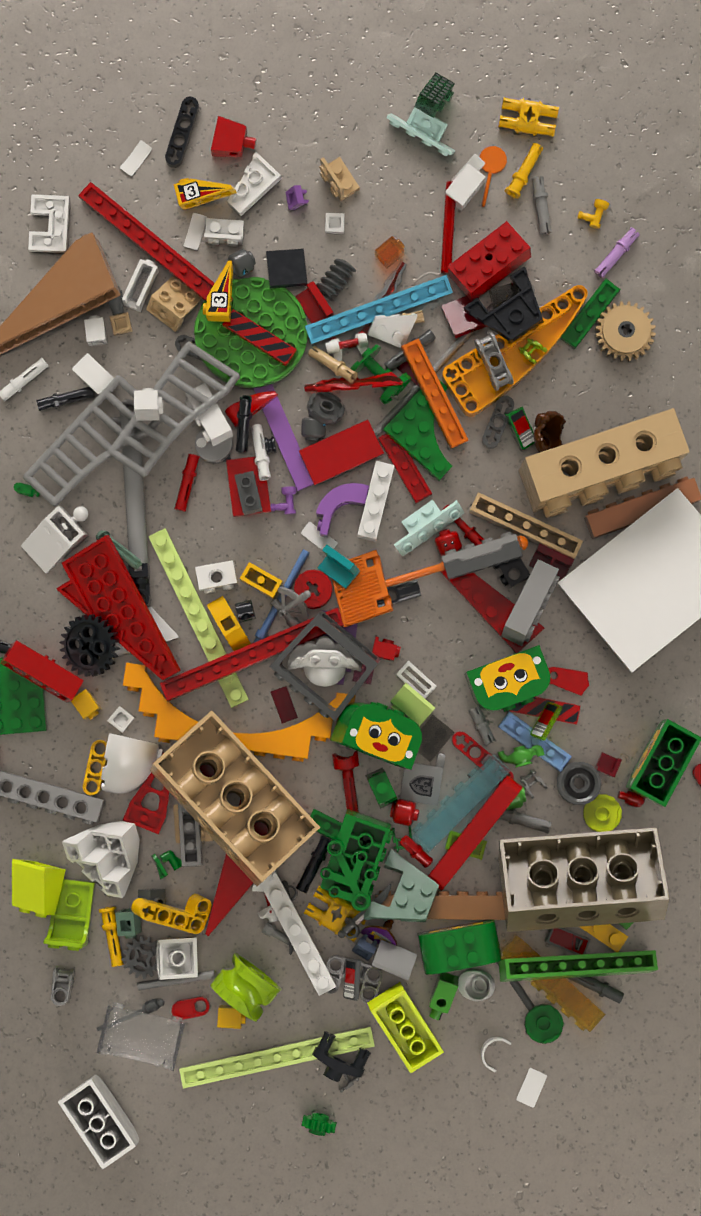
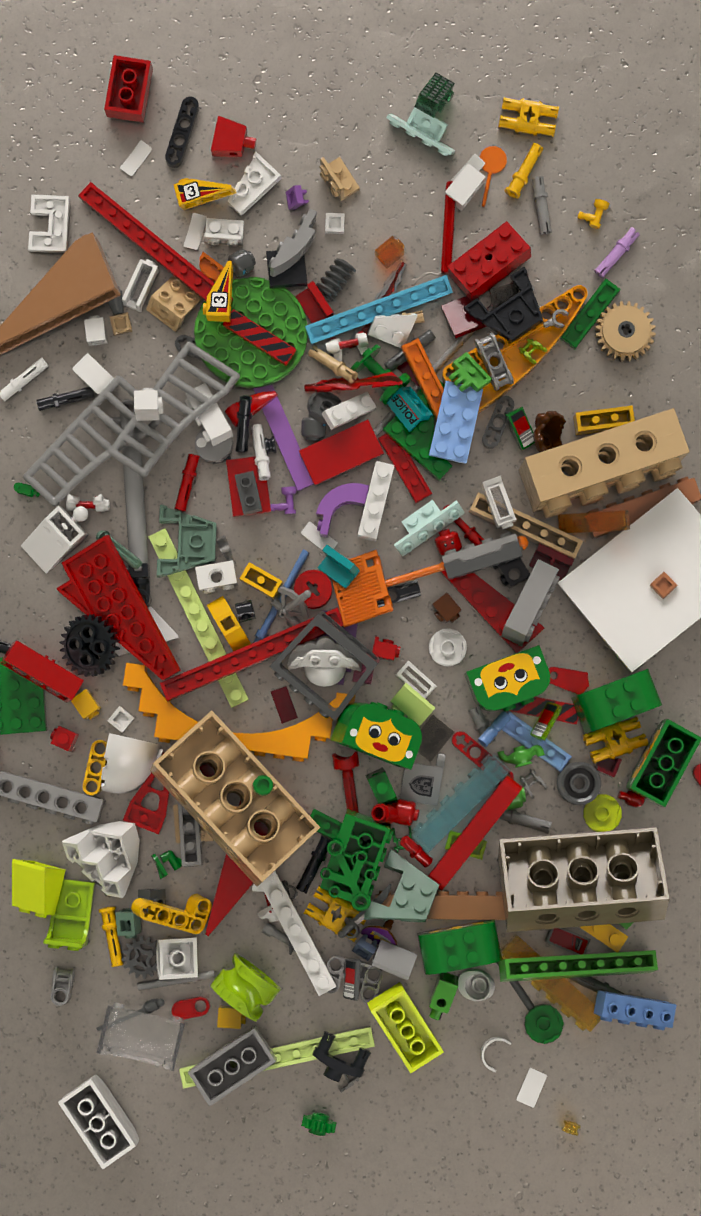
none -> red brick [50,726,79,752]
none -> white piece [66,493,110,512]
none -> red brick [104,55,153,123]
none -> sand green wing [156,505,217,578]
none -> light grey brick [188,1025,277,1106]
none -> orange tile [199,252,224,282]
none -> light grey piece [216,535,233,561]
none -> green tile [252,775,273,796]
none -> light grey slope [268,209,317,277]
none -> white plate [321,392,377,430]
none -> red brick [371,804,397,824]
none -> teal panel [387,387,433,432]
none -> light blue plate [429,380,483,464]
none -> white tile [429,628,467,667]
none -> reddish brown brick [432,593,461,623]
none -> bright green hinge [449,352,492,392]
none -> medium blue piece [478,711,511,747]
none -> white window [481,475,517,530]
none -> light grey piece [543,309,569,328]
none -> clear orange tile [558,510,630,533]
none -> clear yellow bush [561,1120,581,1136]
none -> green brick [571,669,662,734]
none -> yellow brick [573,405,635,435]
none -> yellow pin [582,716,648,764]
none -> medium blue brick [594,990,676,1030]
none -> nougat tile [649,572,678,599]

